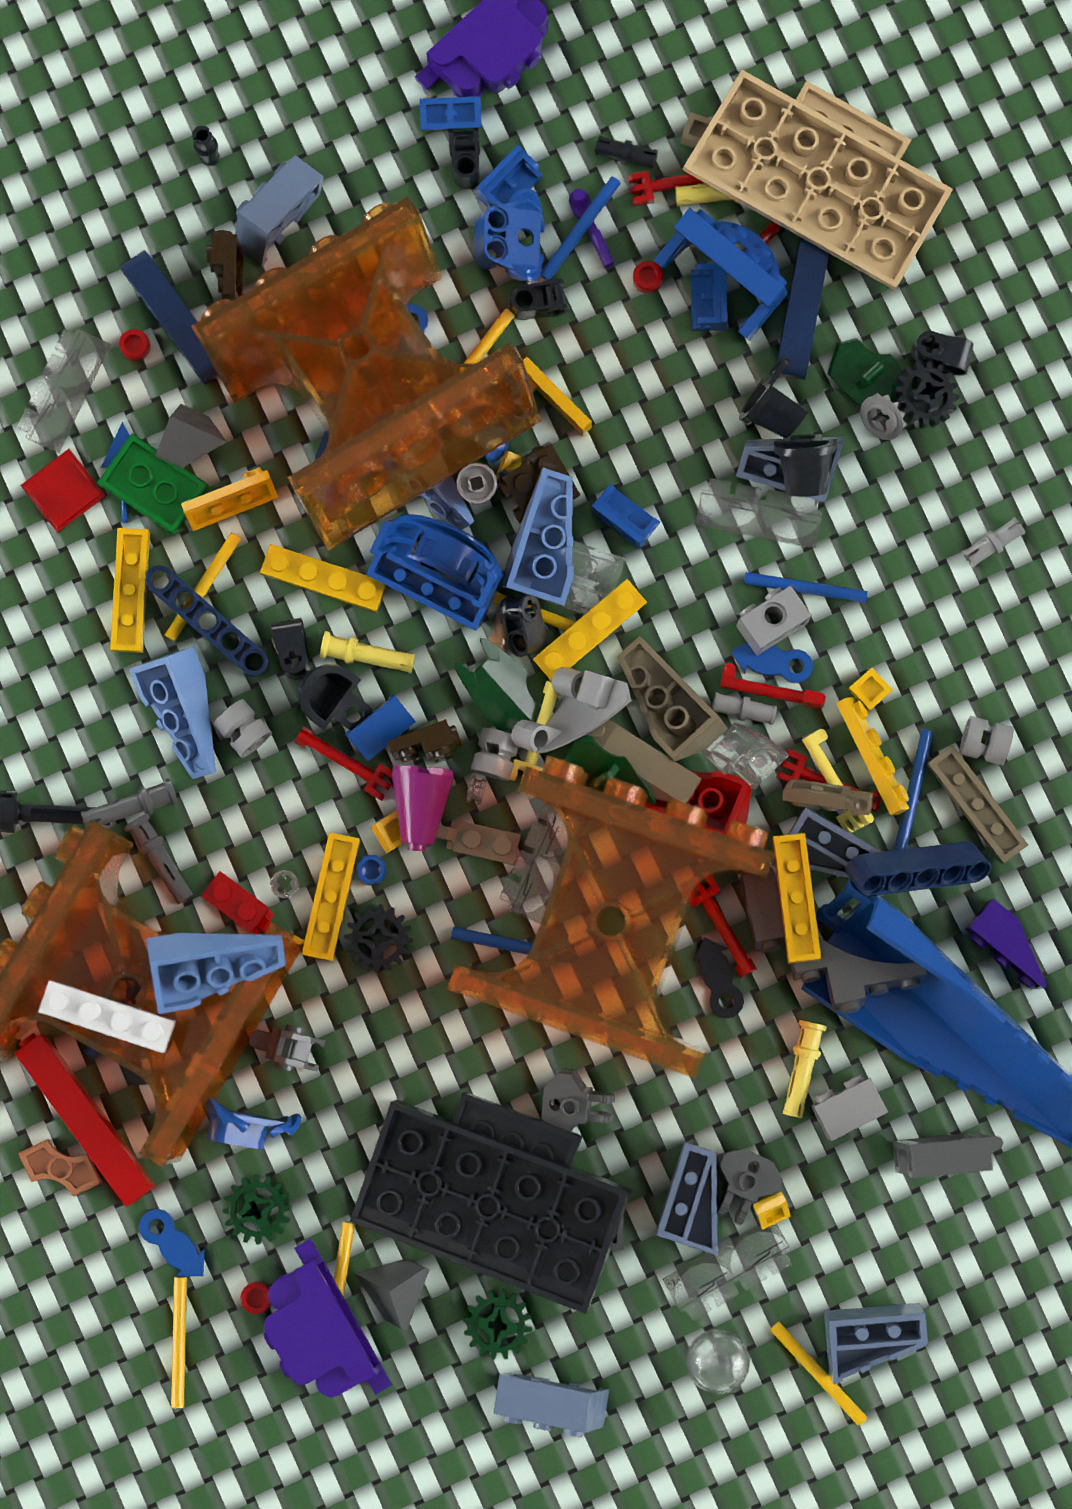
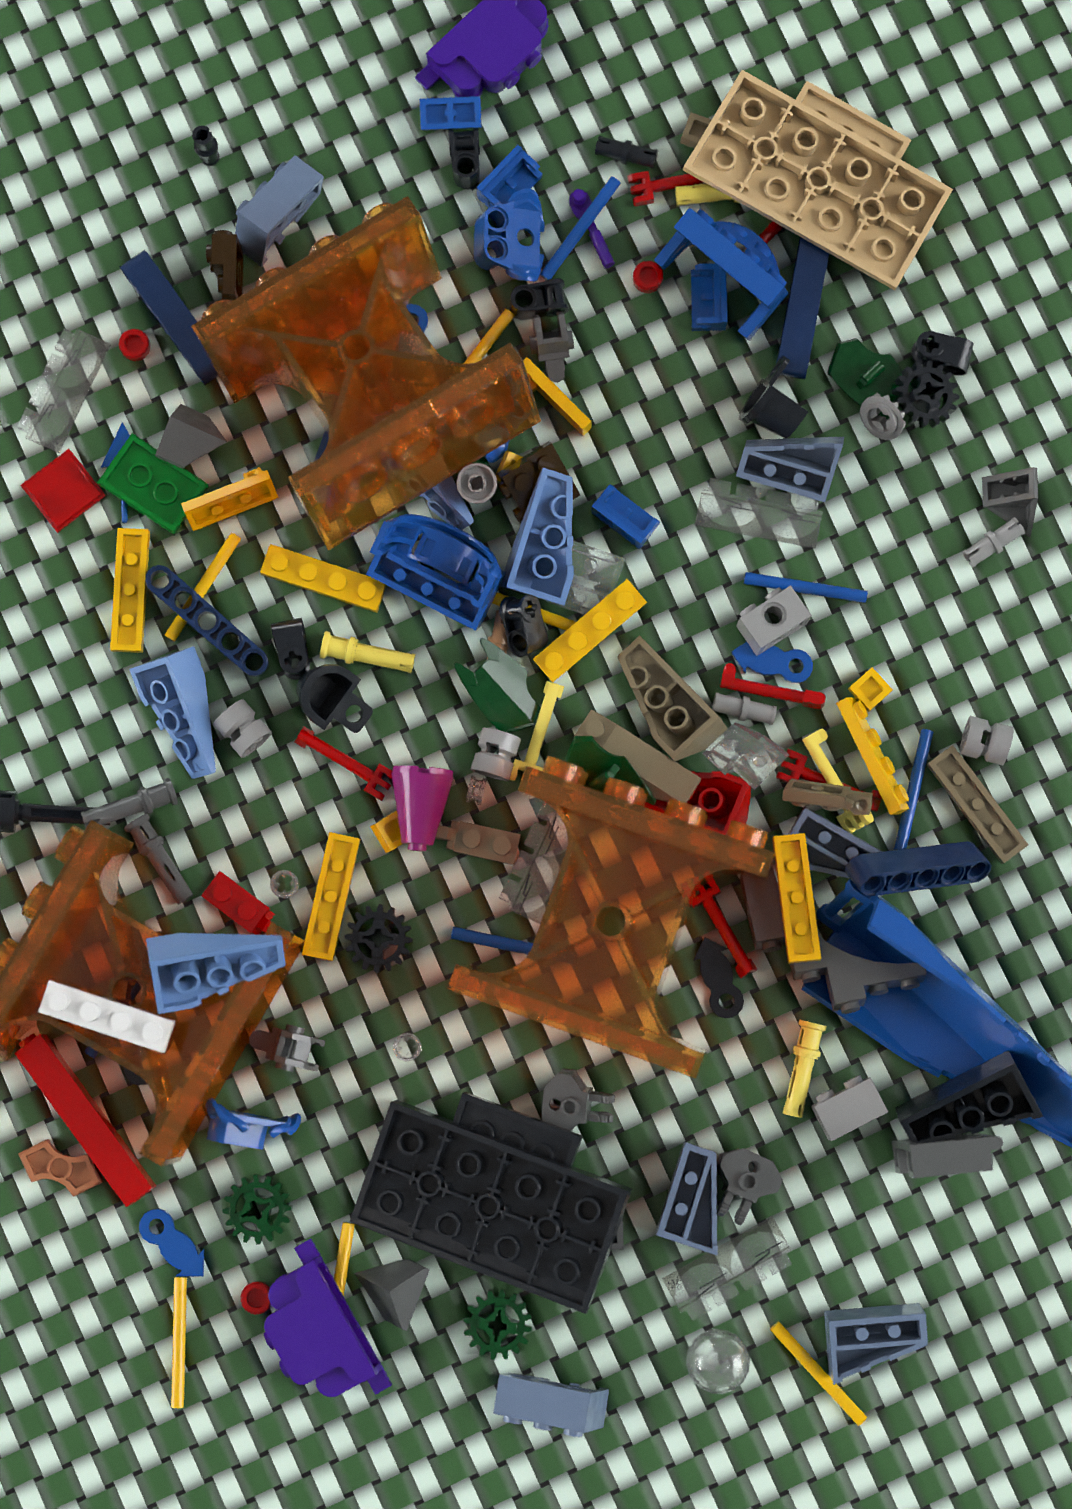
blue hinge [345,694,416,761] -> none
blue tile [356,855,387,886] -> none
dark brown plate [387,719,462,763] -> none
light grey panel [512,667,631,753] -> none
yellow plate [753,1192,791,1230] -> none
black container [774,434,837,497] -> none
dark purple slope [965,898,1047,990] -> none
none -> clear bush [393,1033,422,1061]
none -> dark grey hinge [529,311,574,384]
none -> black wedge [895,1050,1043,1143]
none -> dark grey slope [982,467,1038,538]

